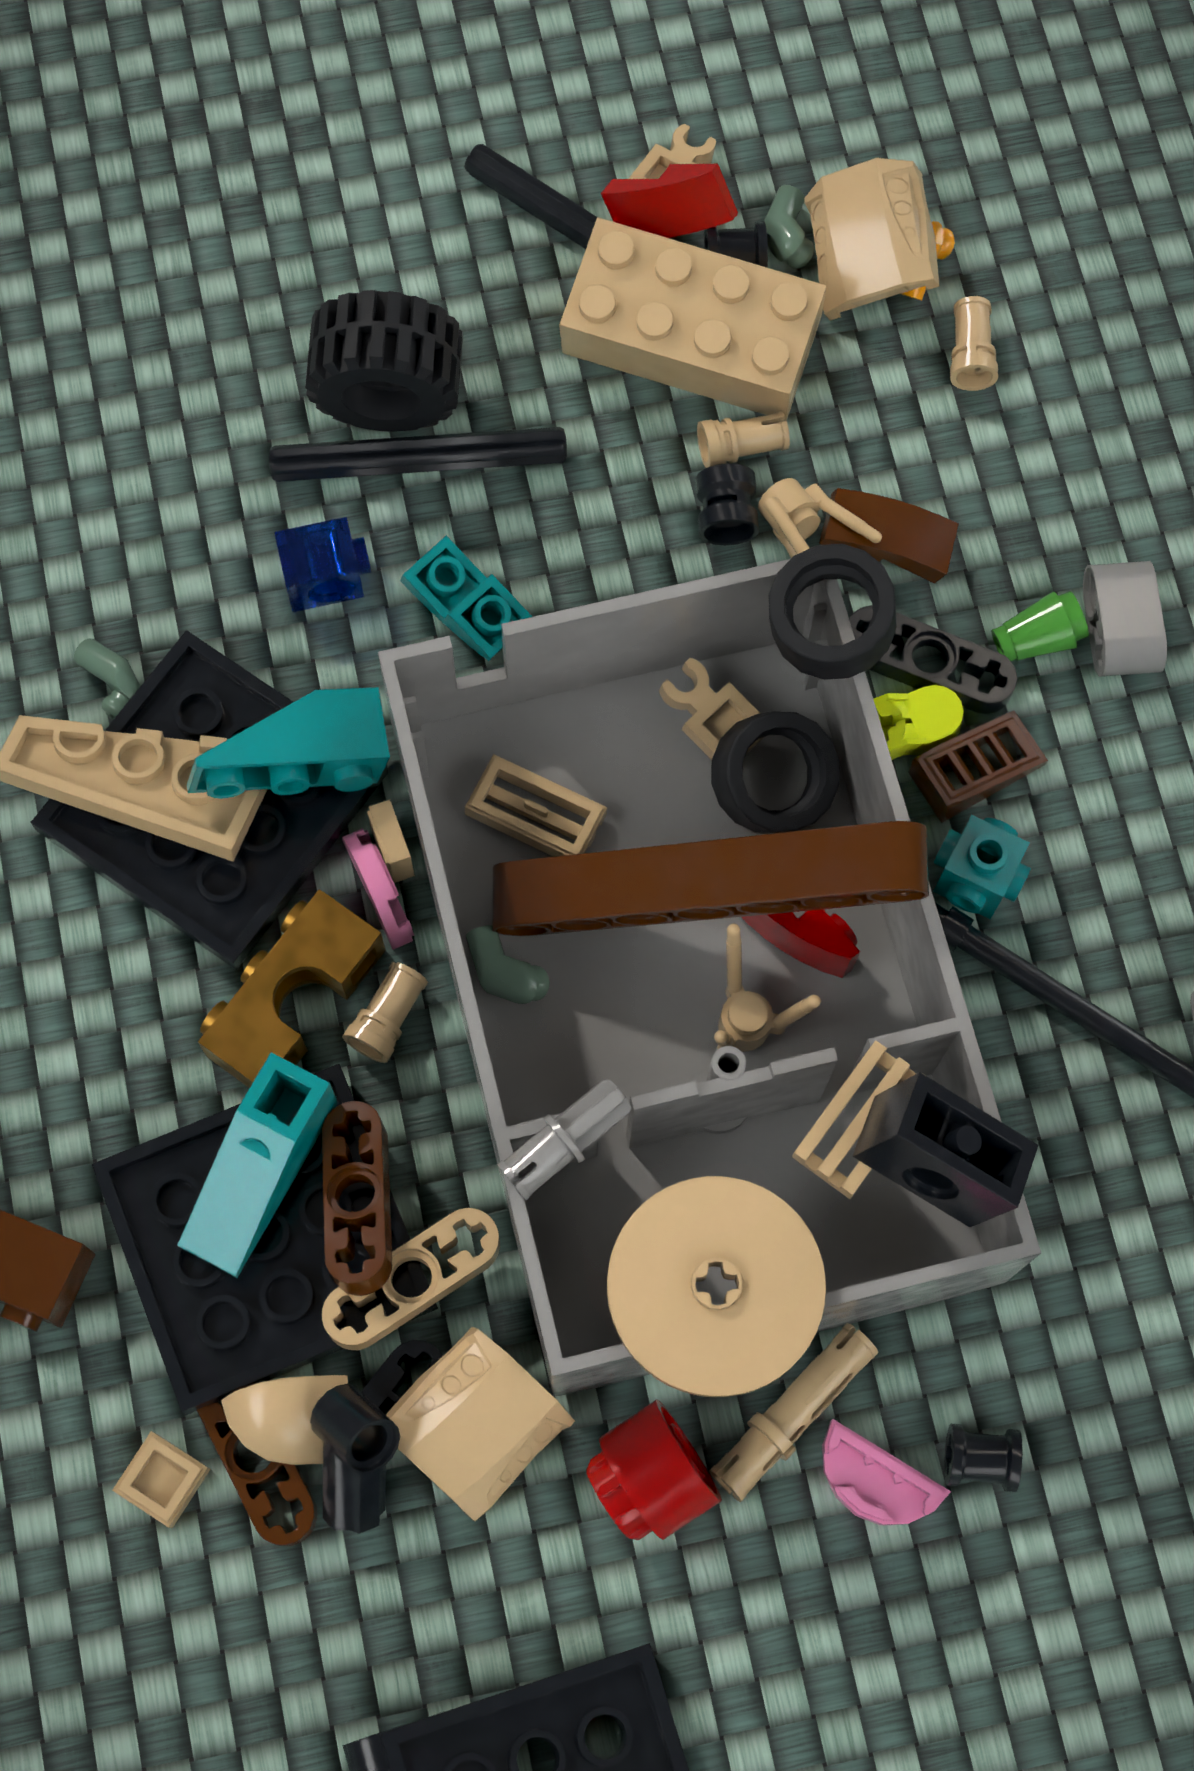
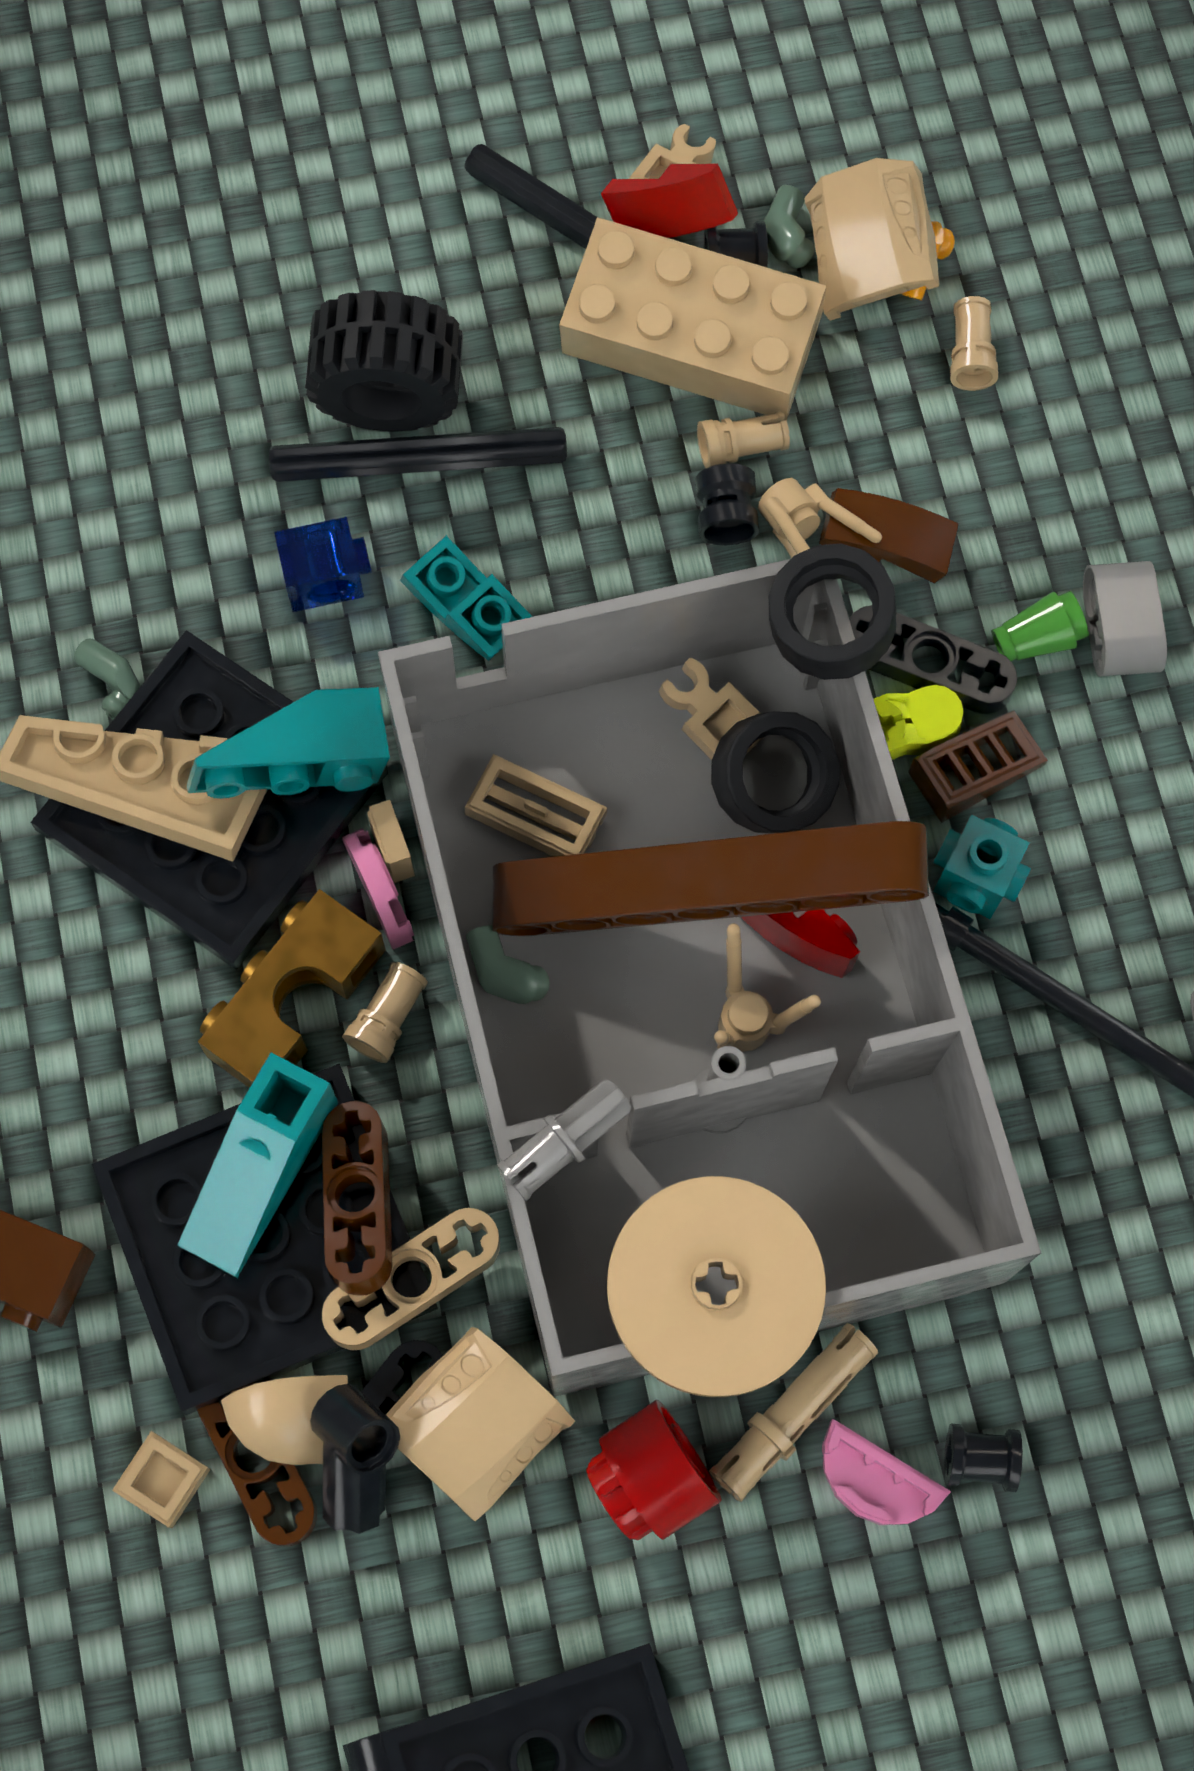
tan tile [792,1040,926,1199] -> none
black brick [852,1072,1039,1227] -> none

